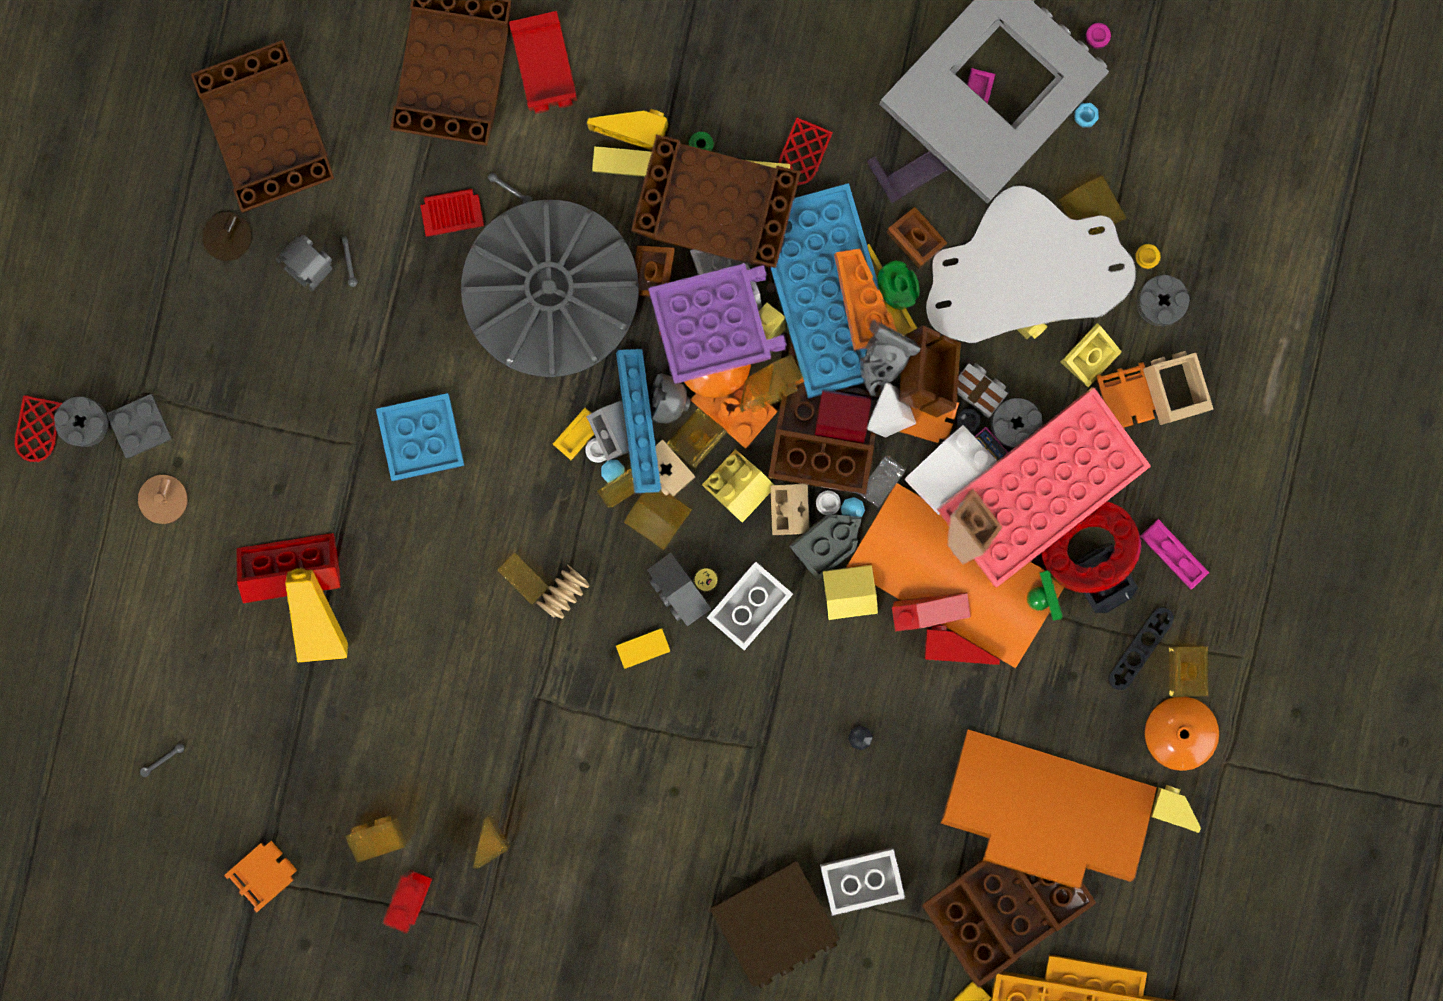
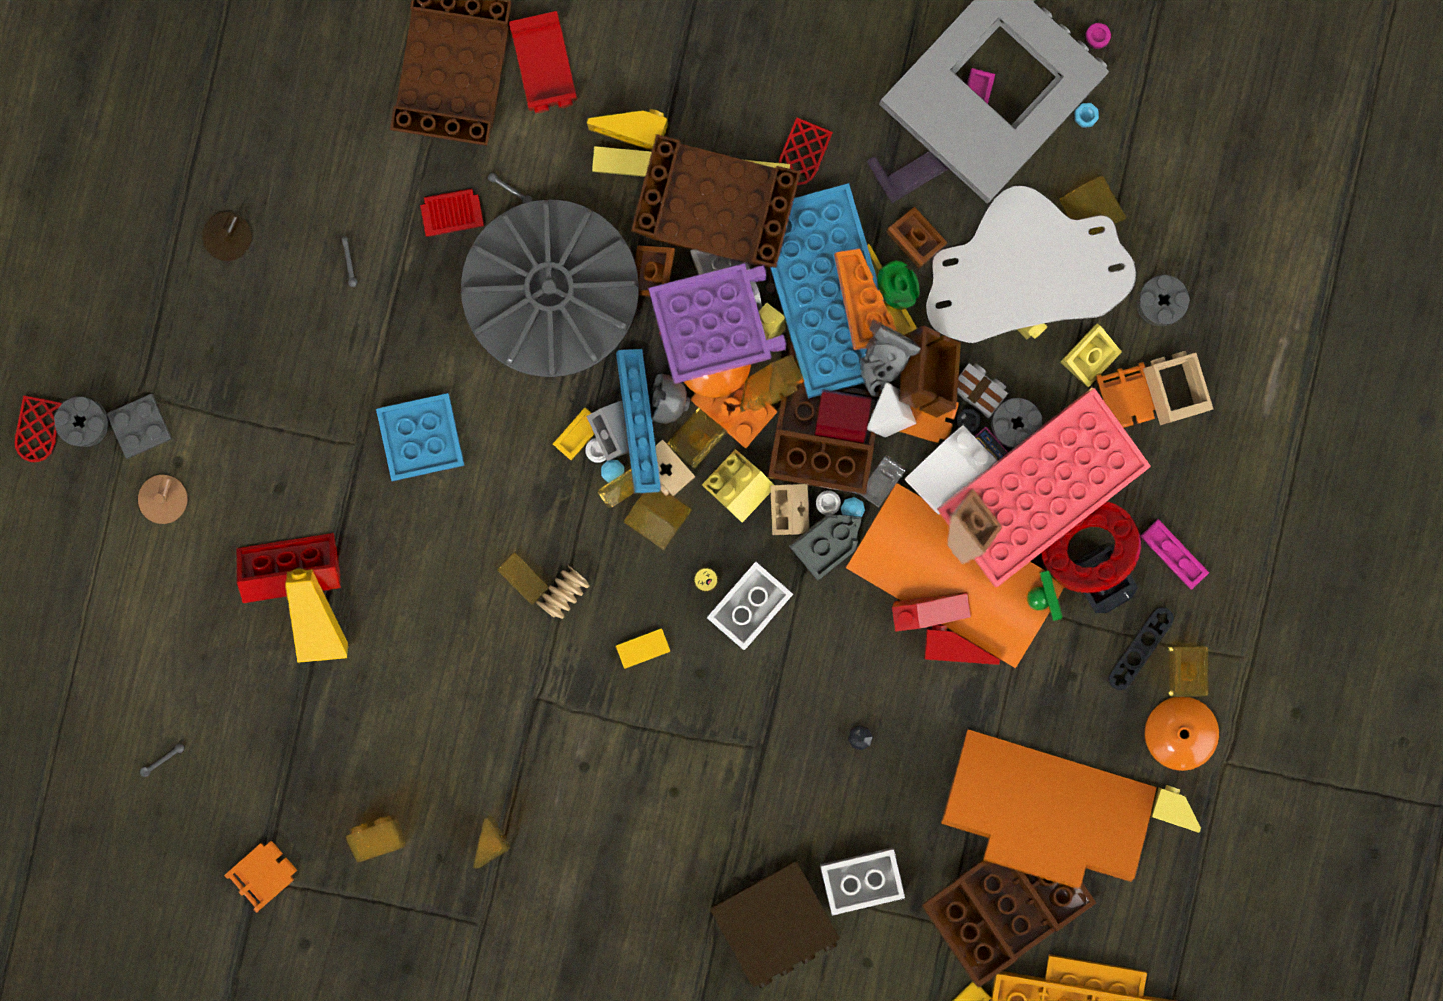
reddish brown slope [191,40,335,213] -> none
dark grey brick [276,234,332,291] -> none
red panel [383,869,433,932] -> none
dark grey brick [647,553,711,626] -> none
green plate [689,132,714,151] -> none
light yellow slope [823,565,878,620] -> none
yellow plate [1135,244,1160,269] -> none

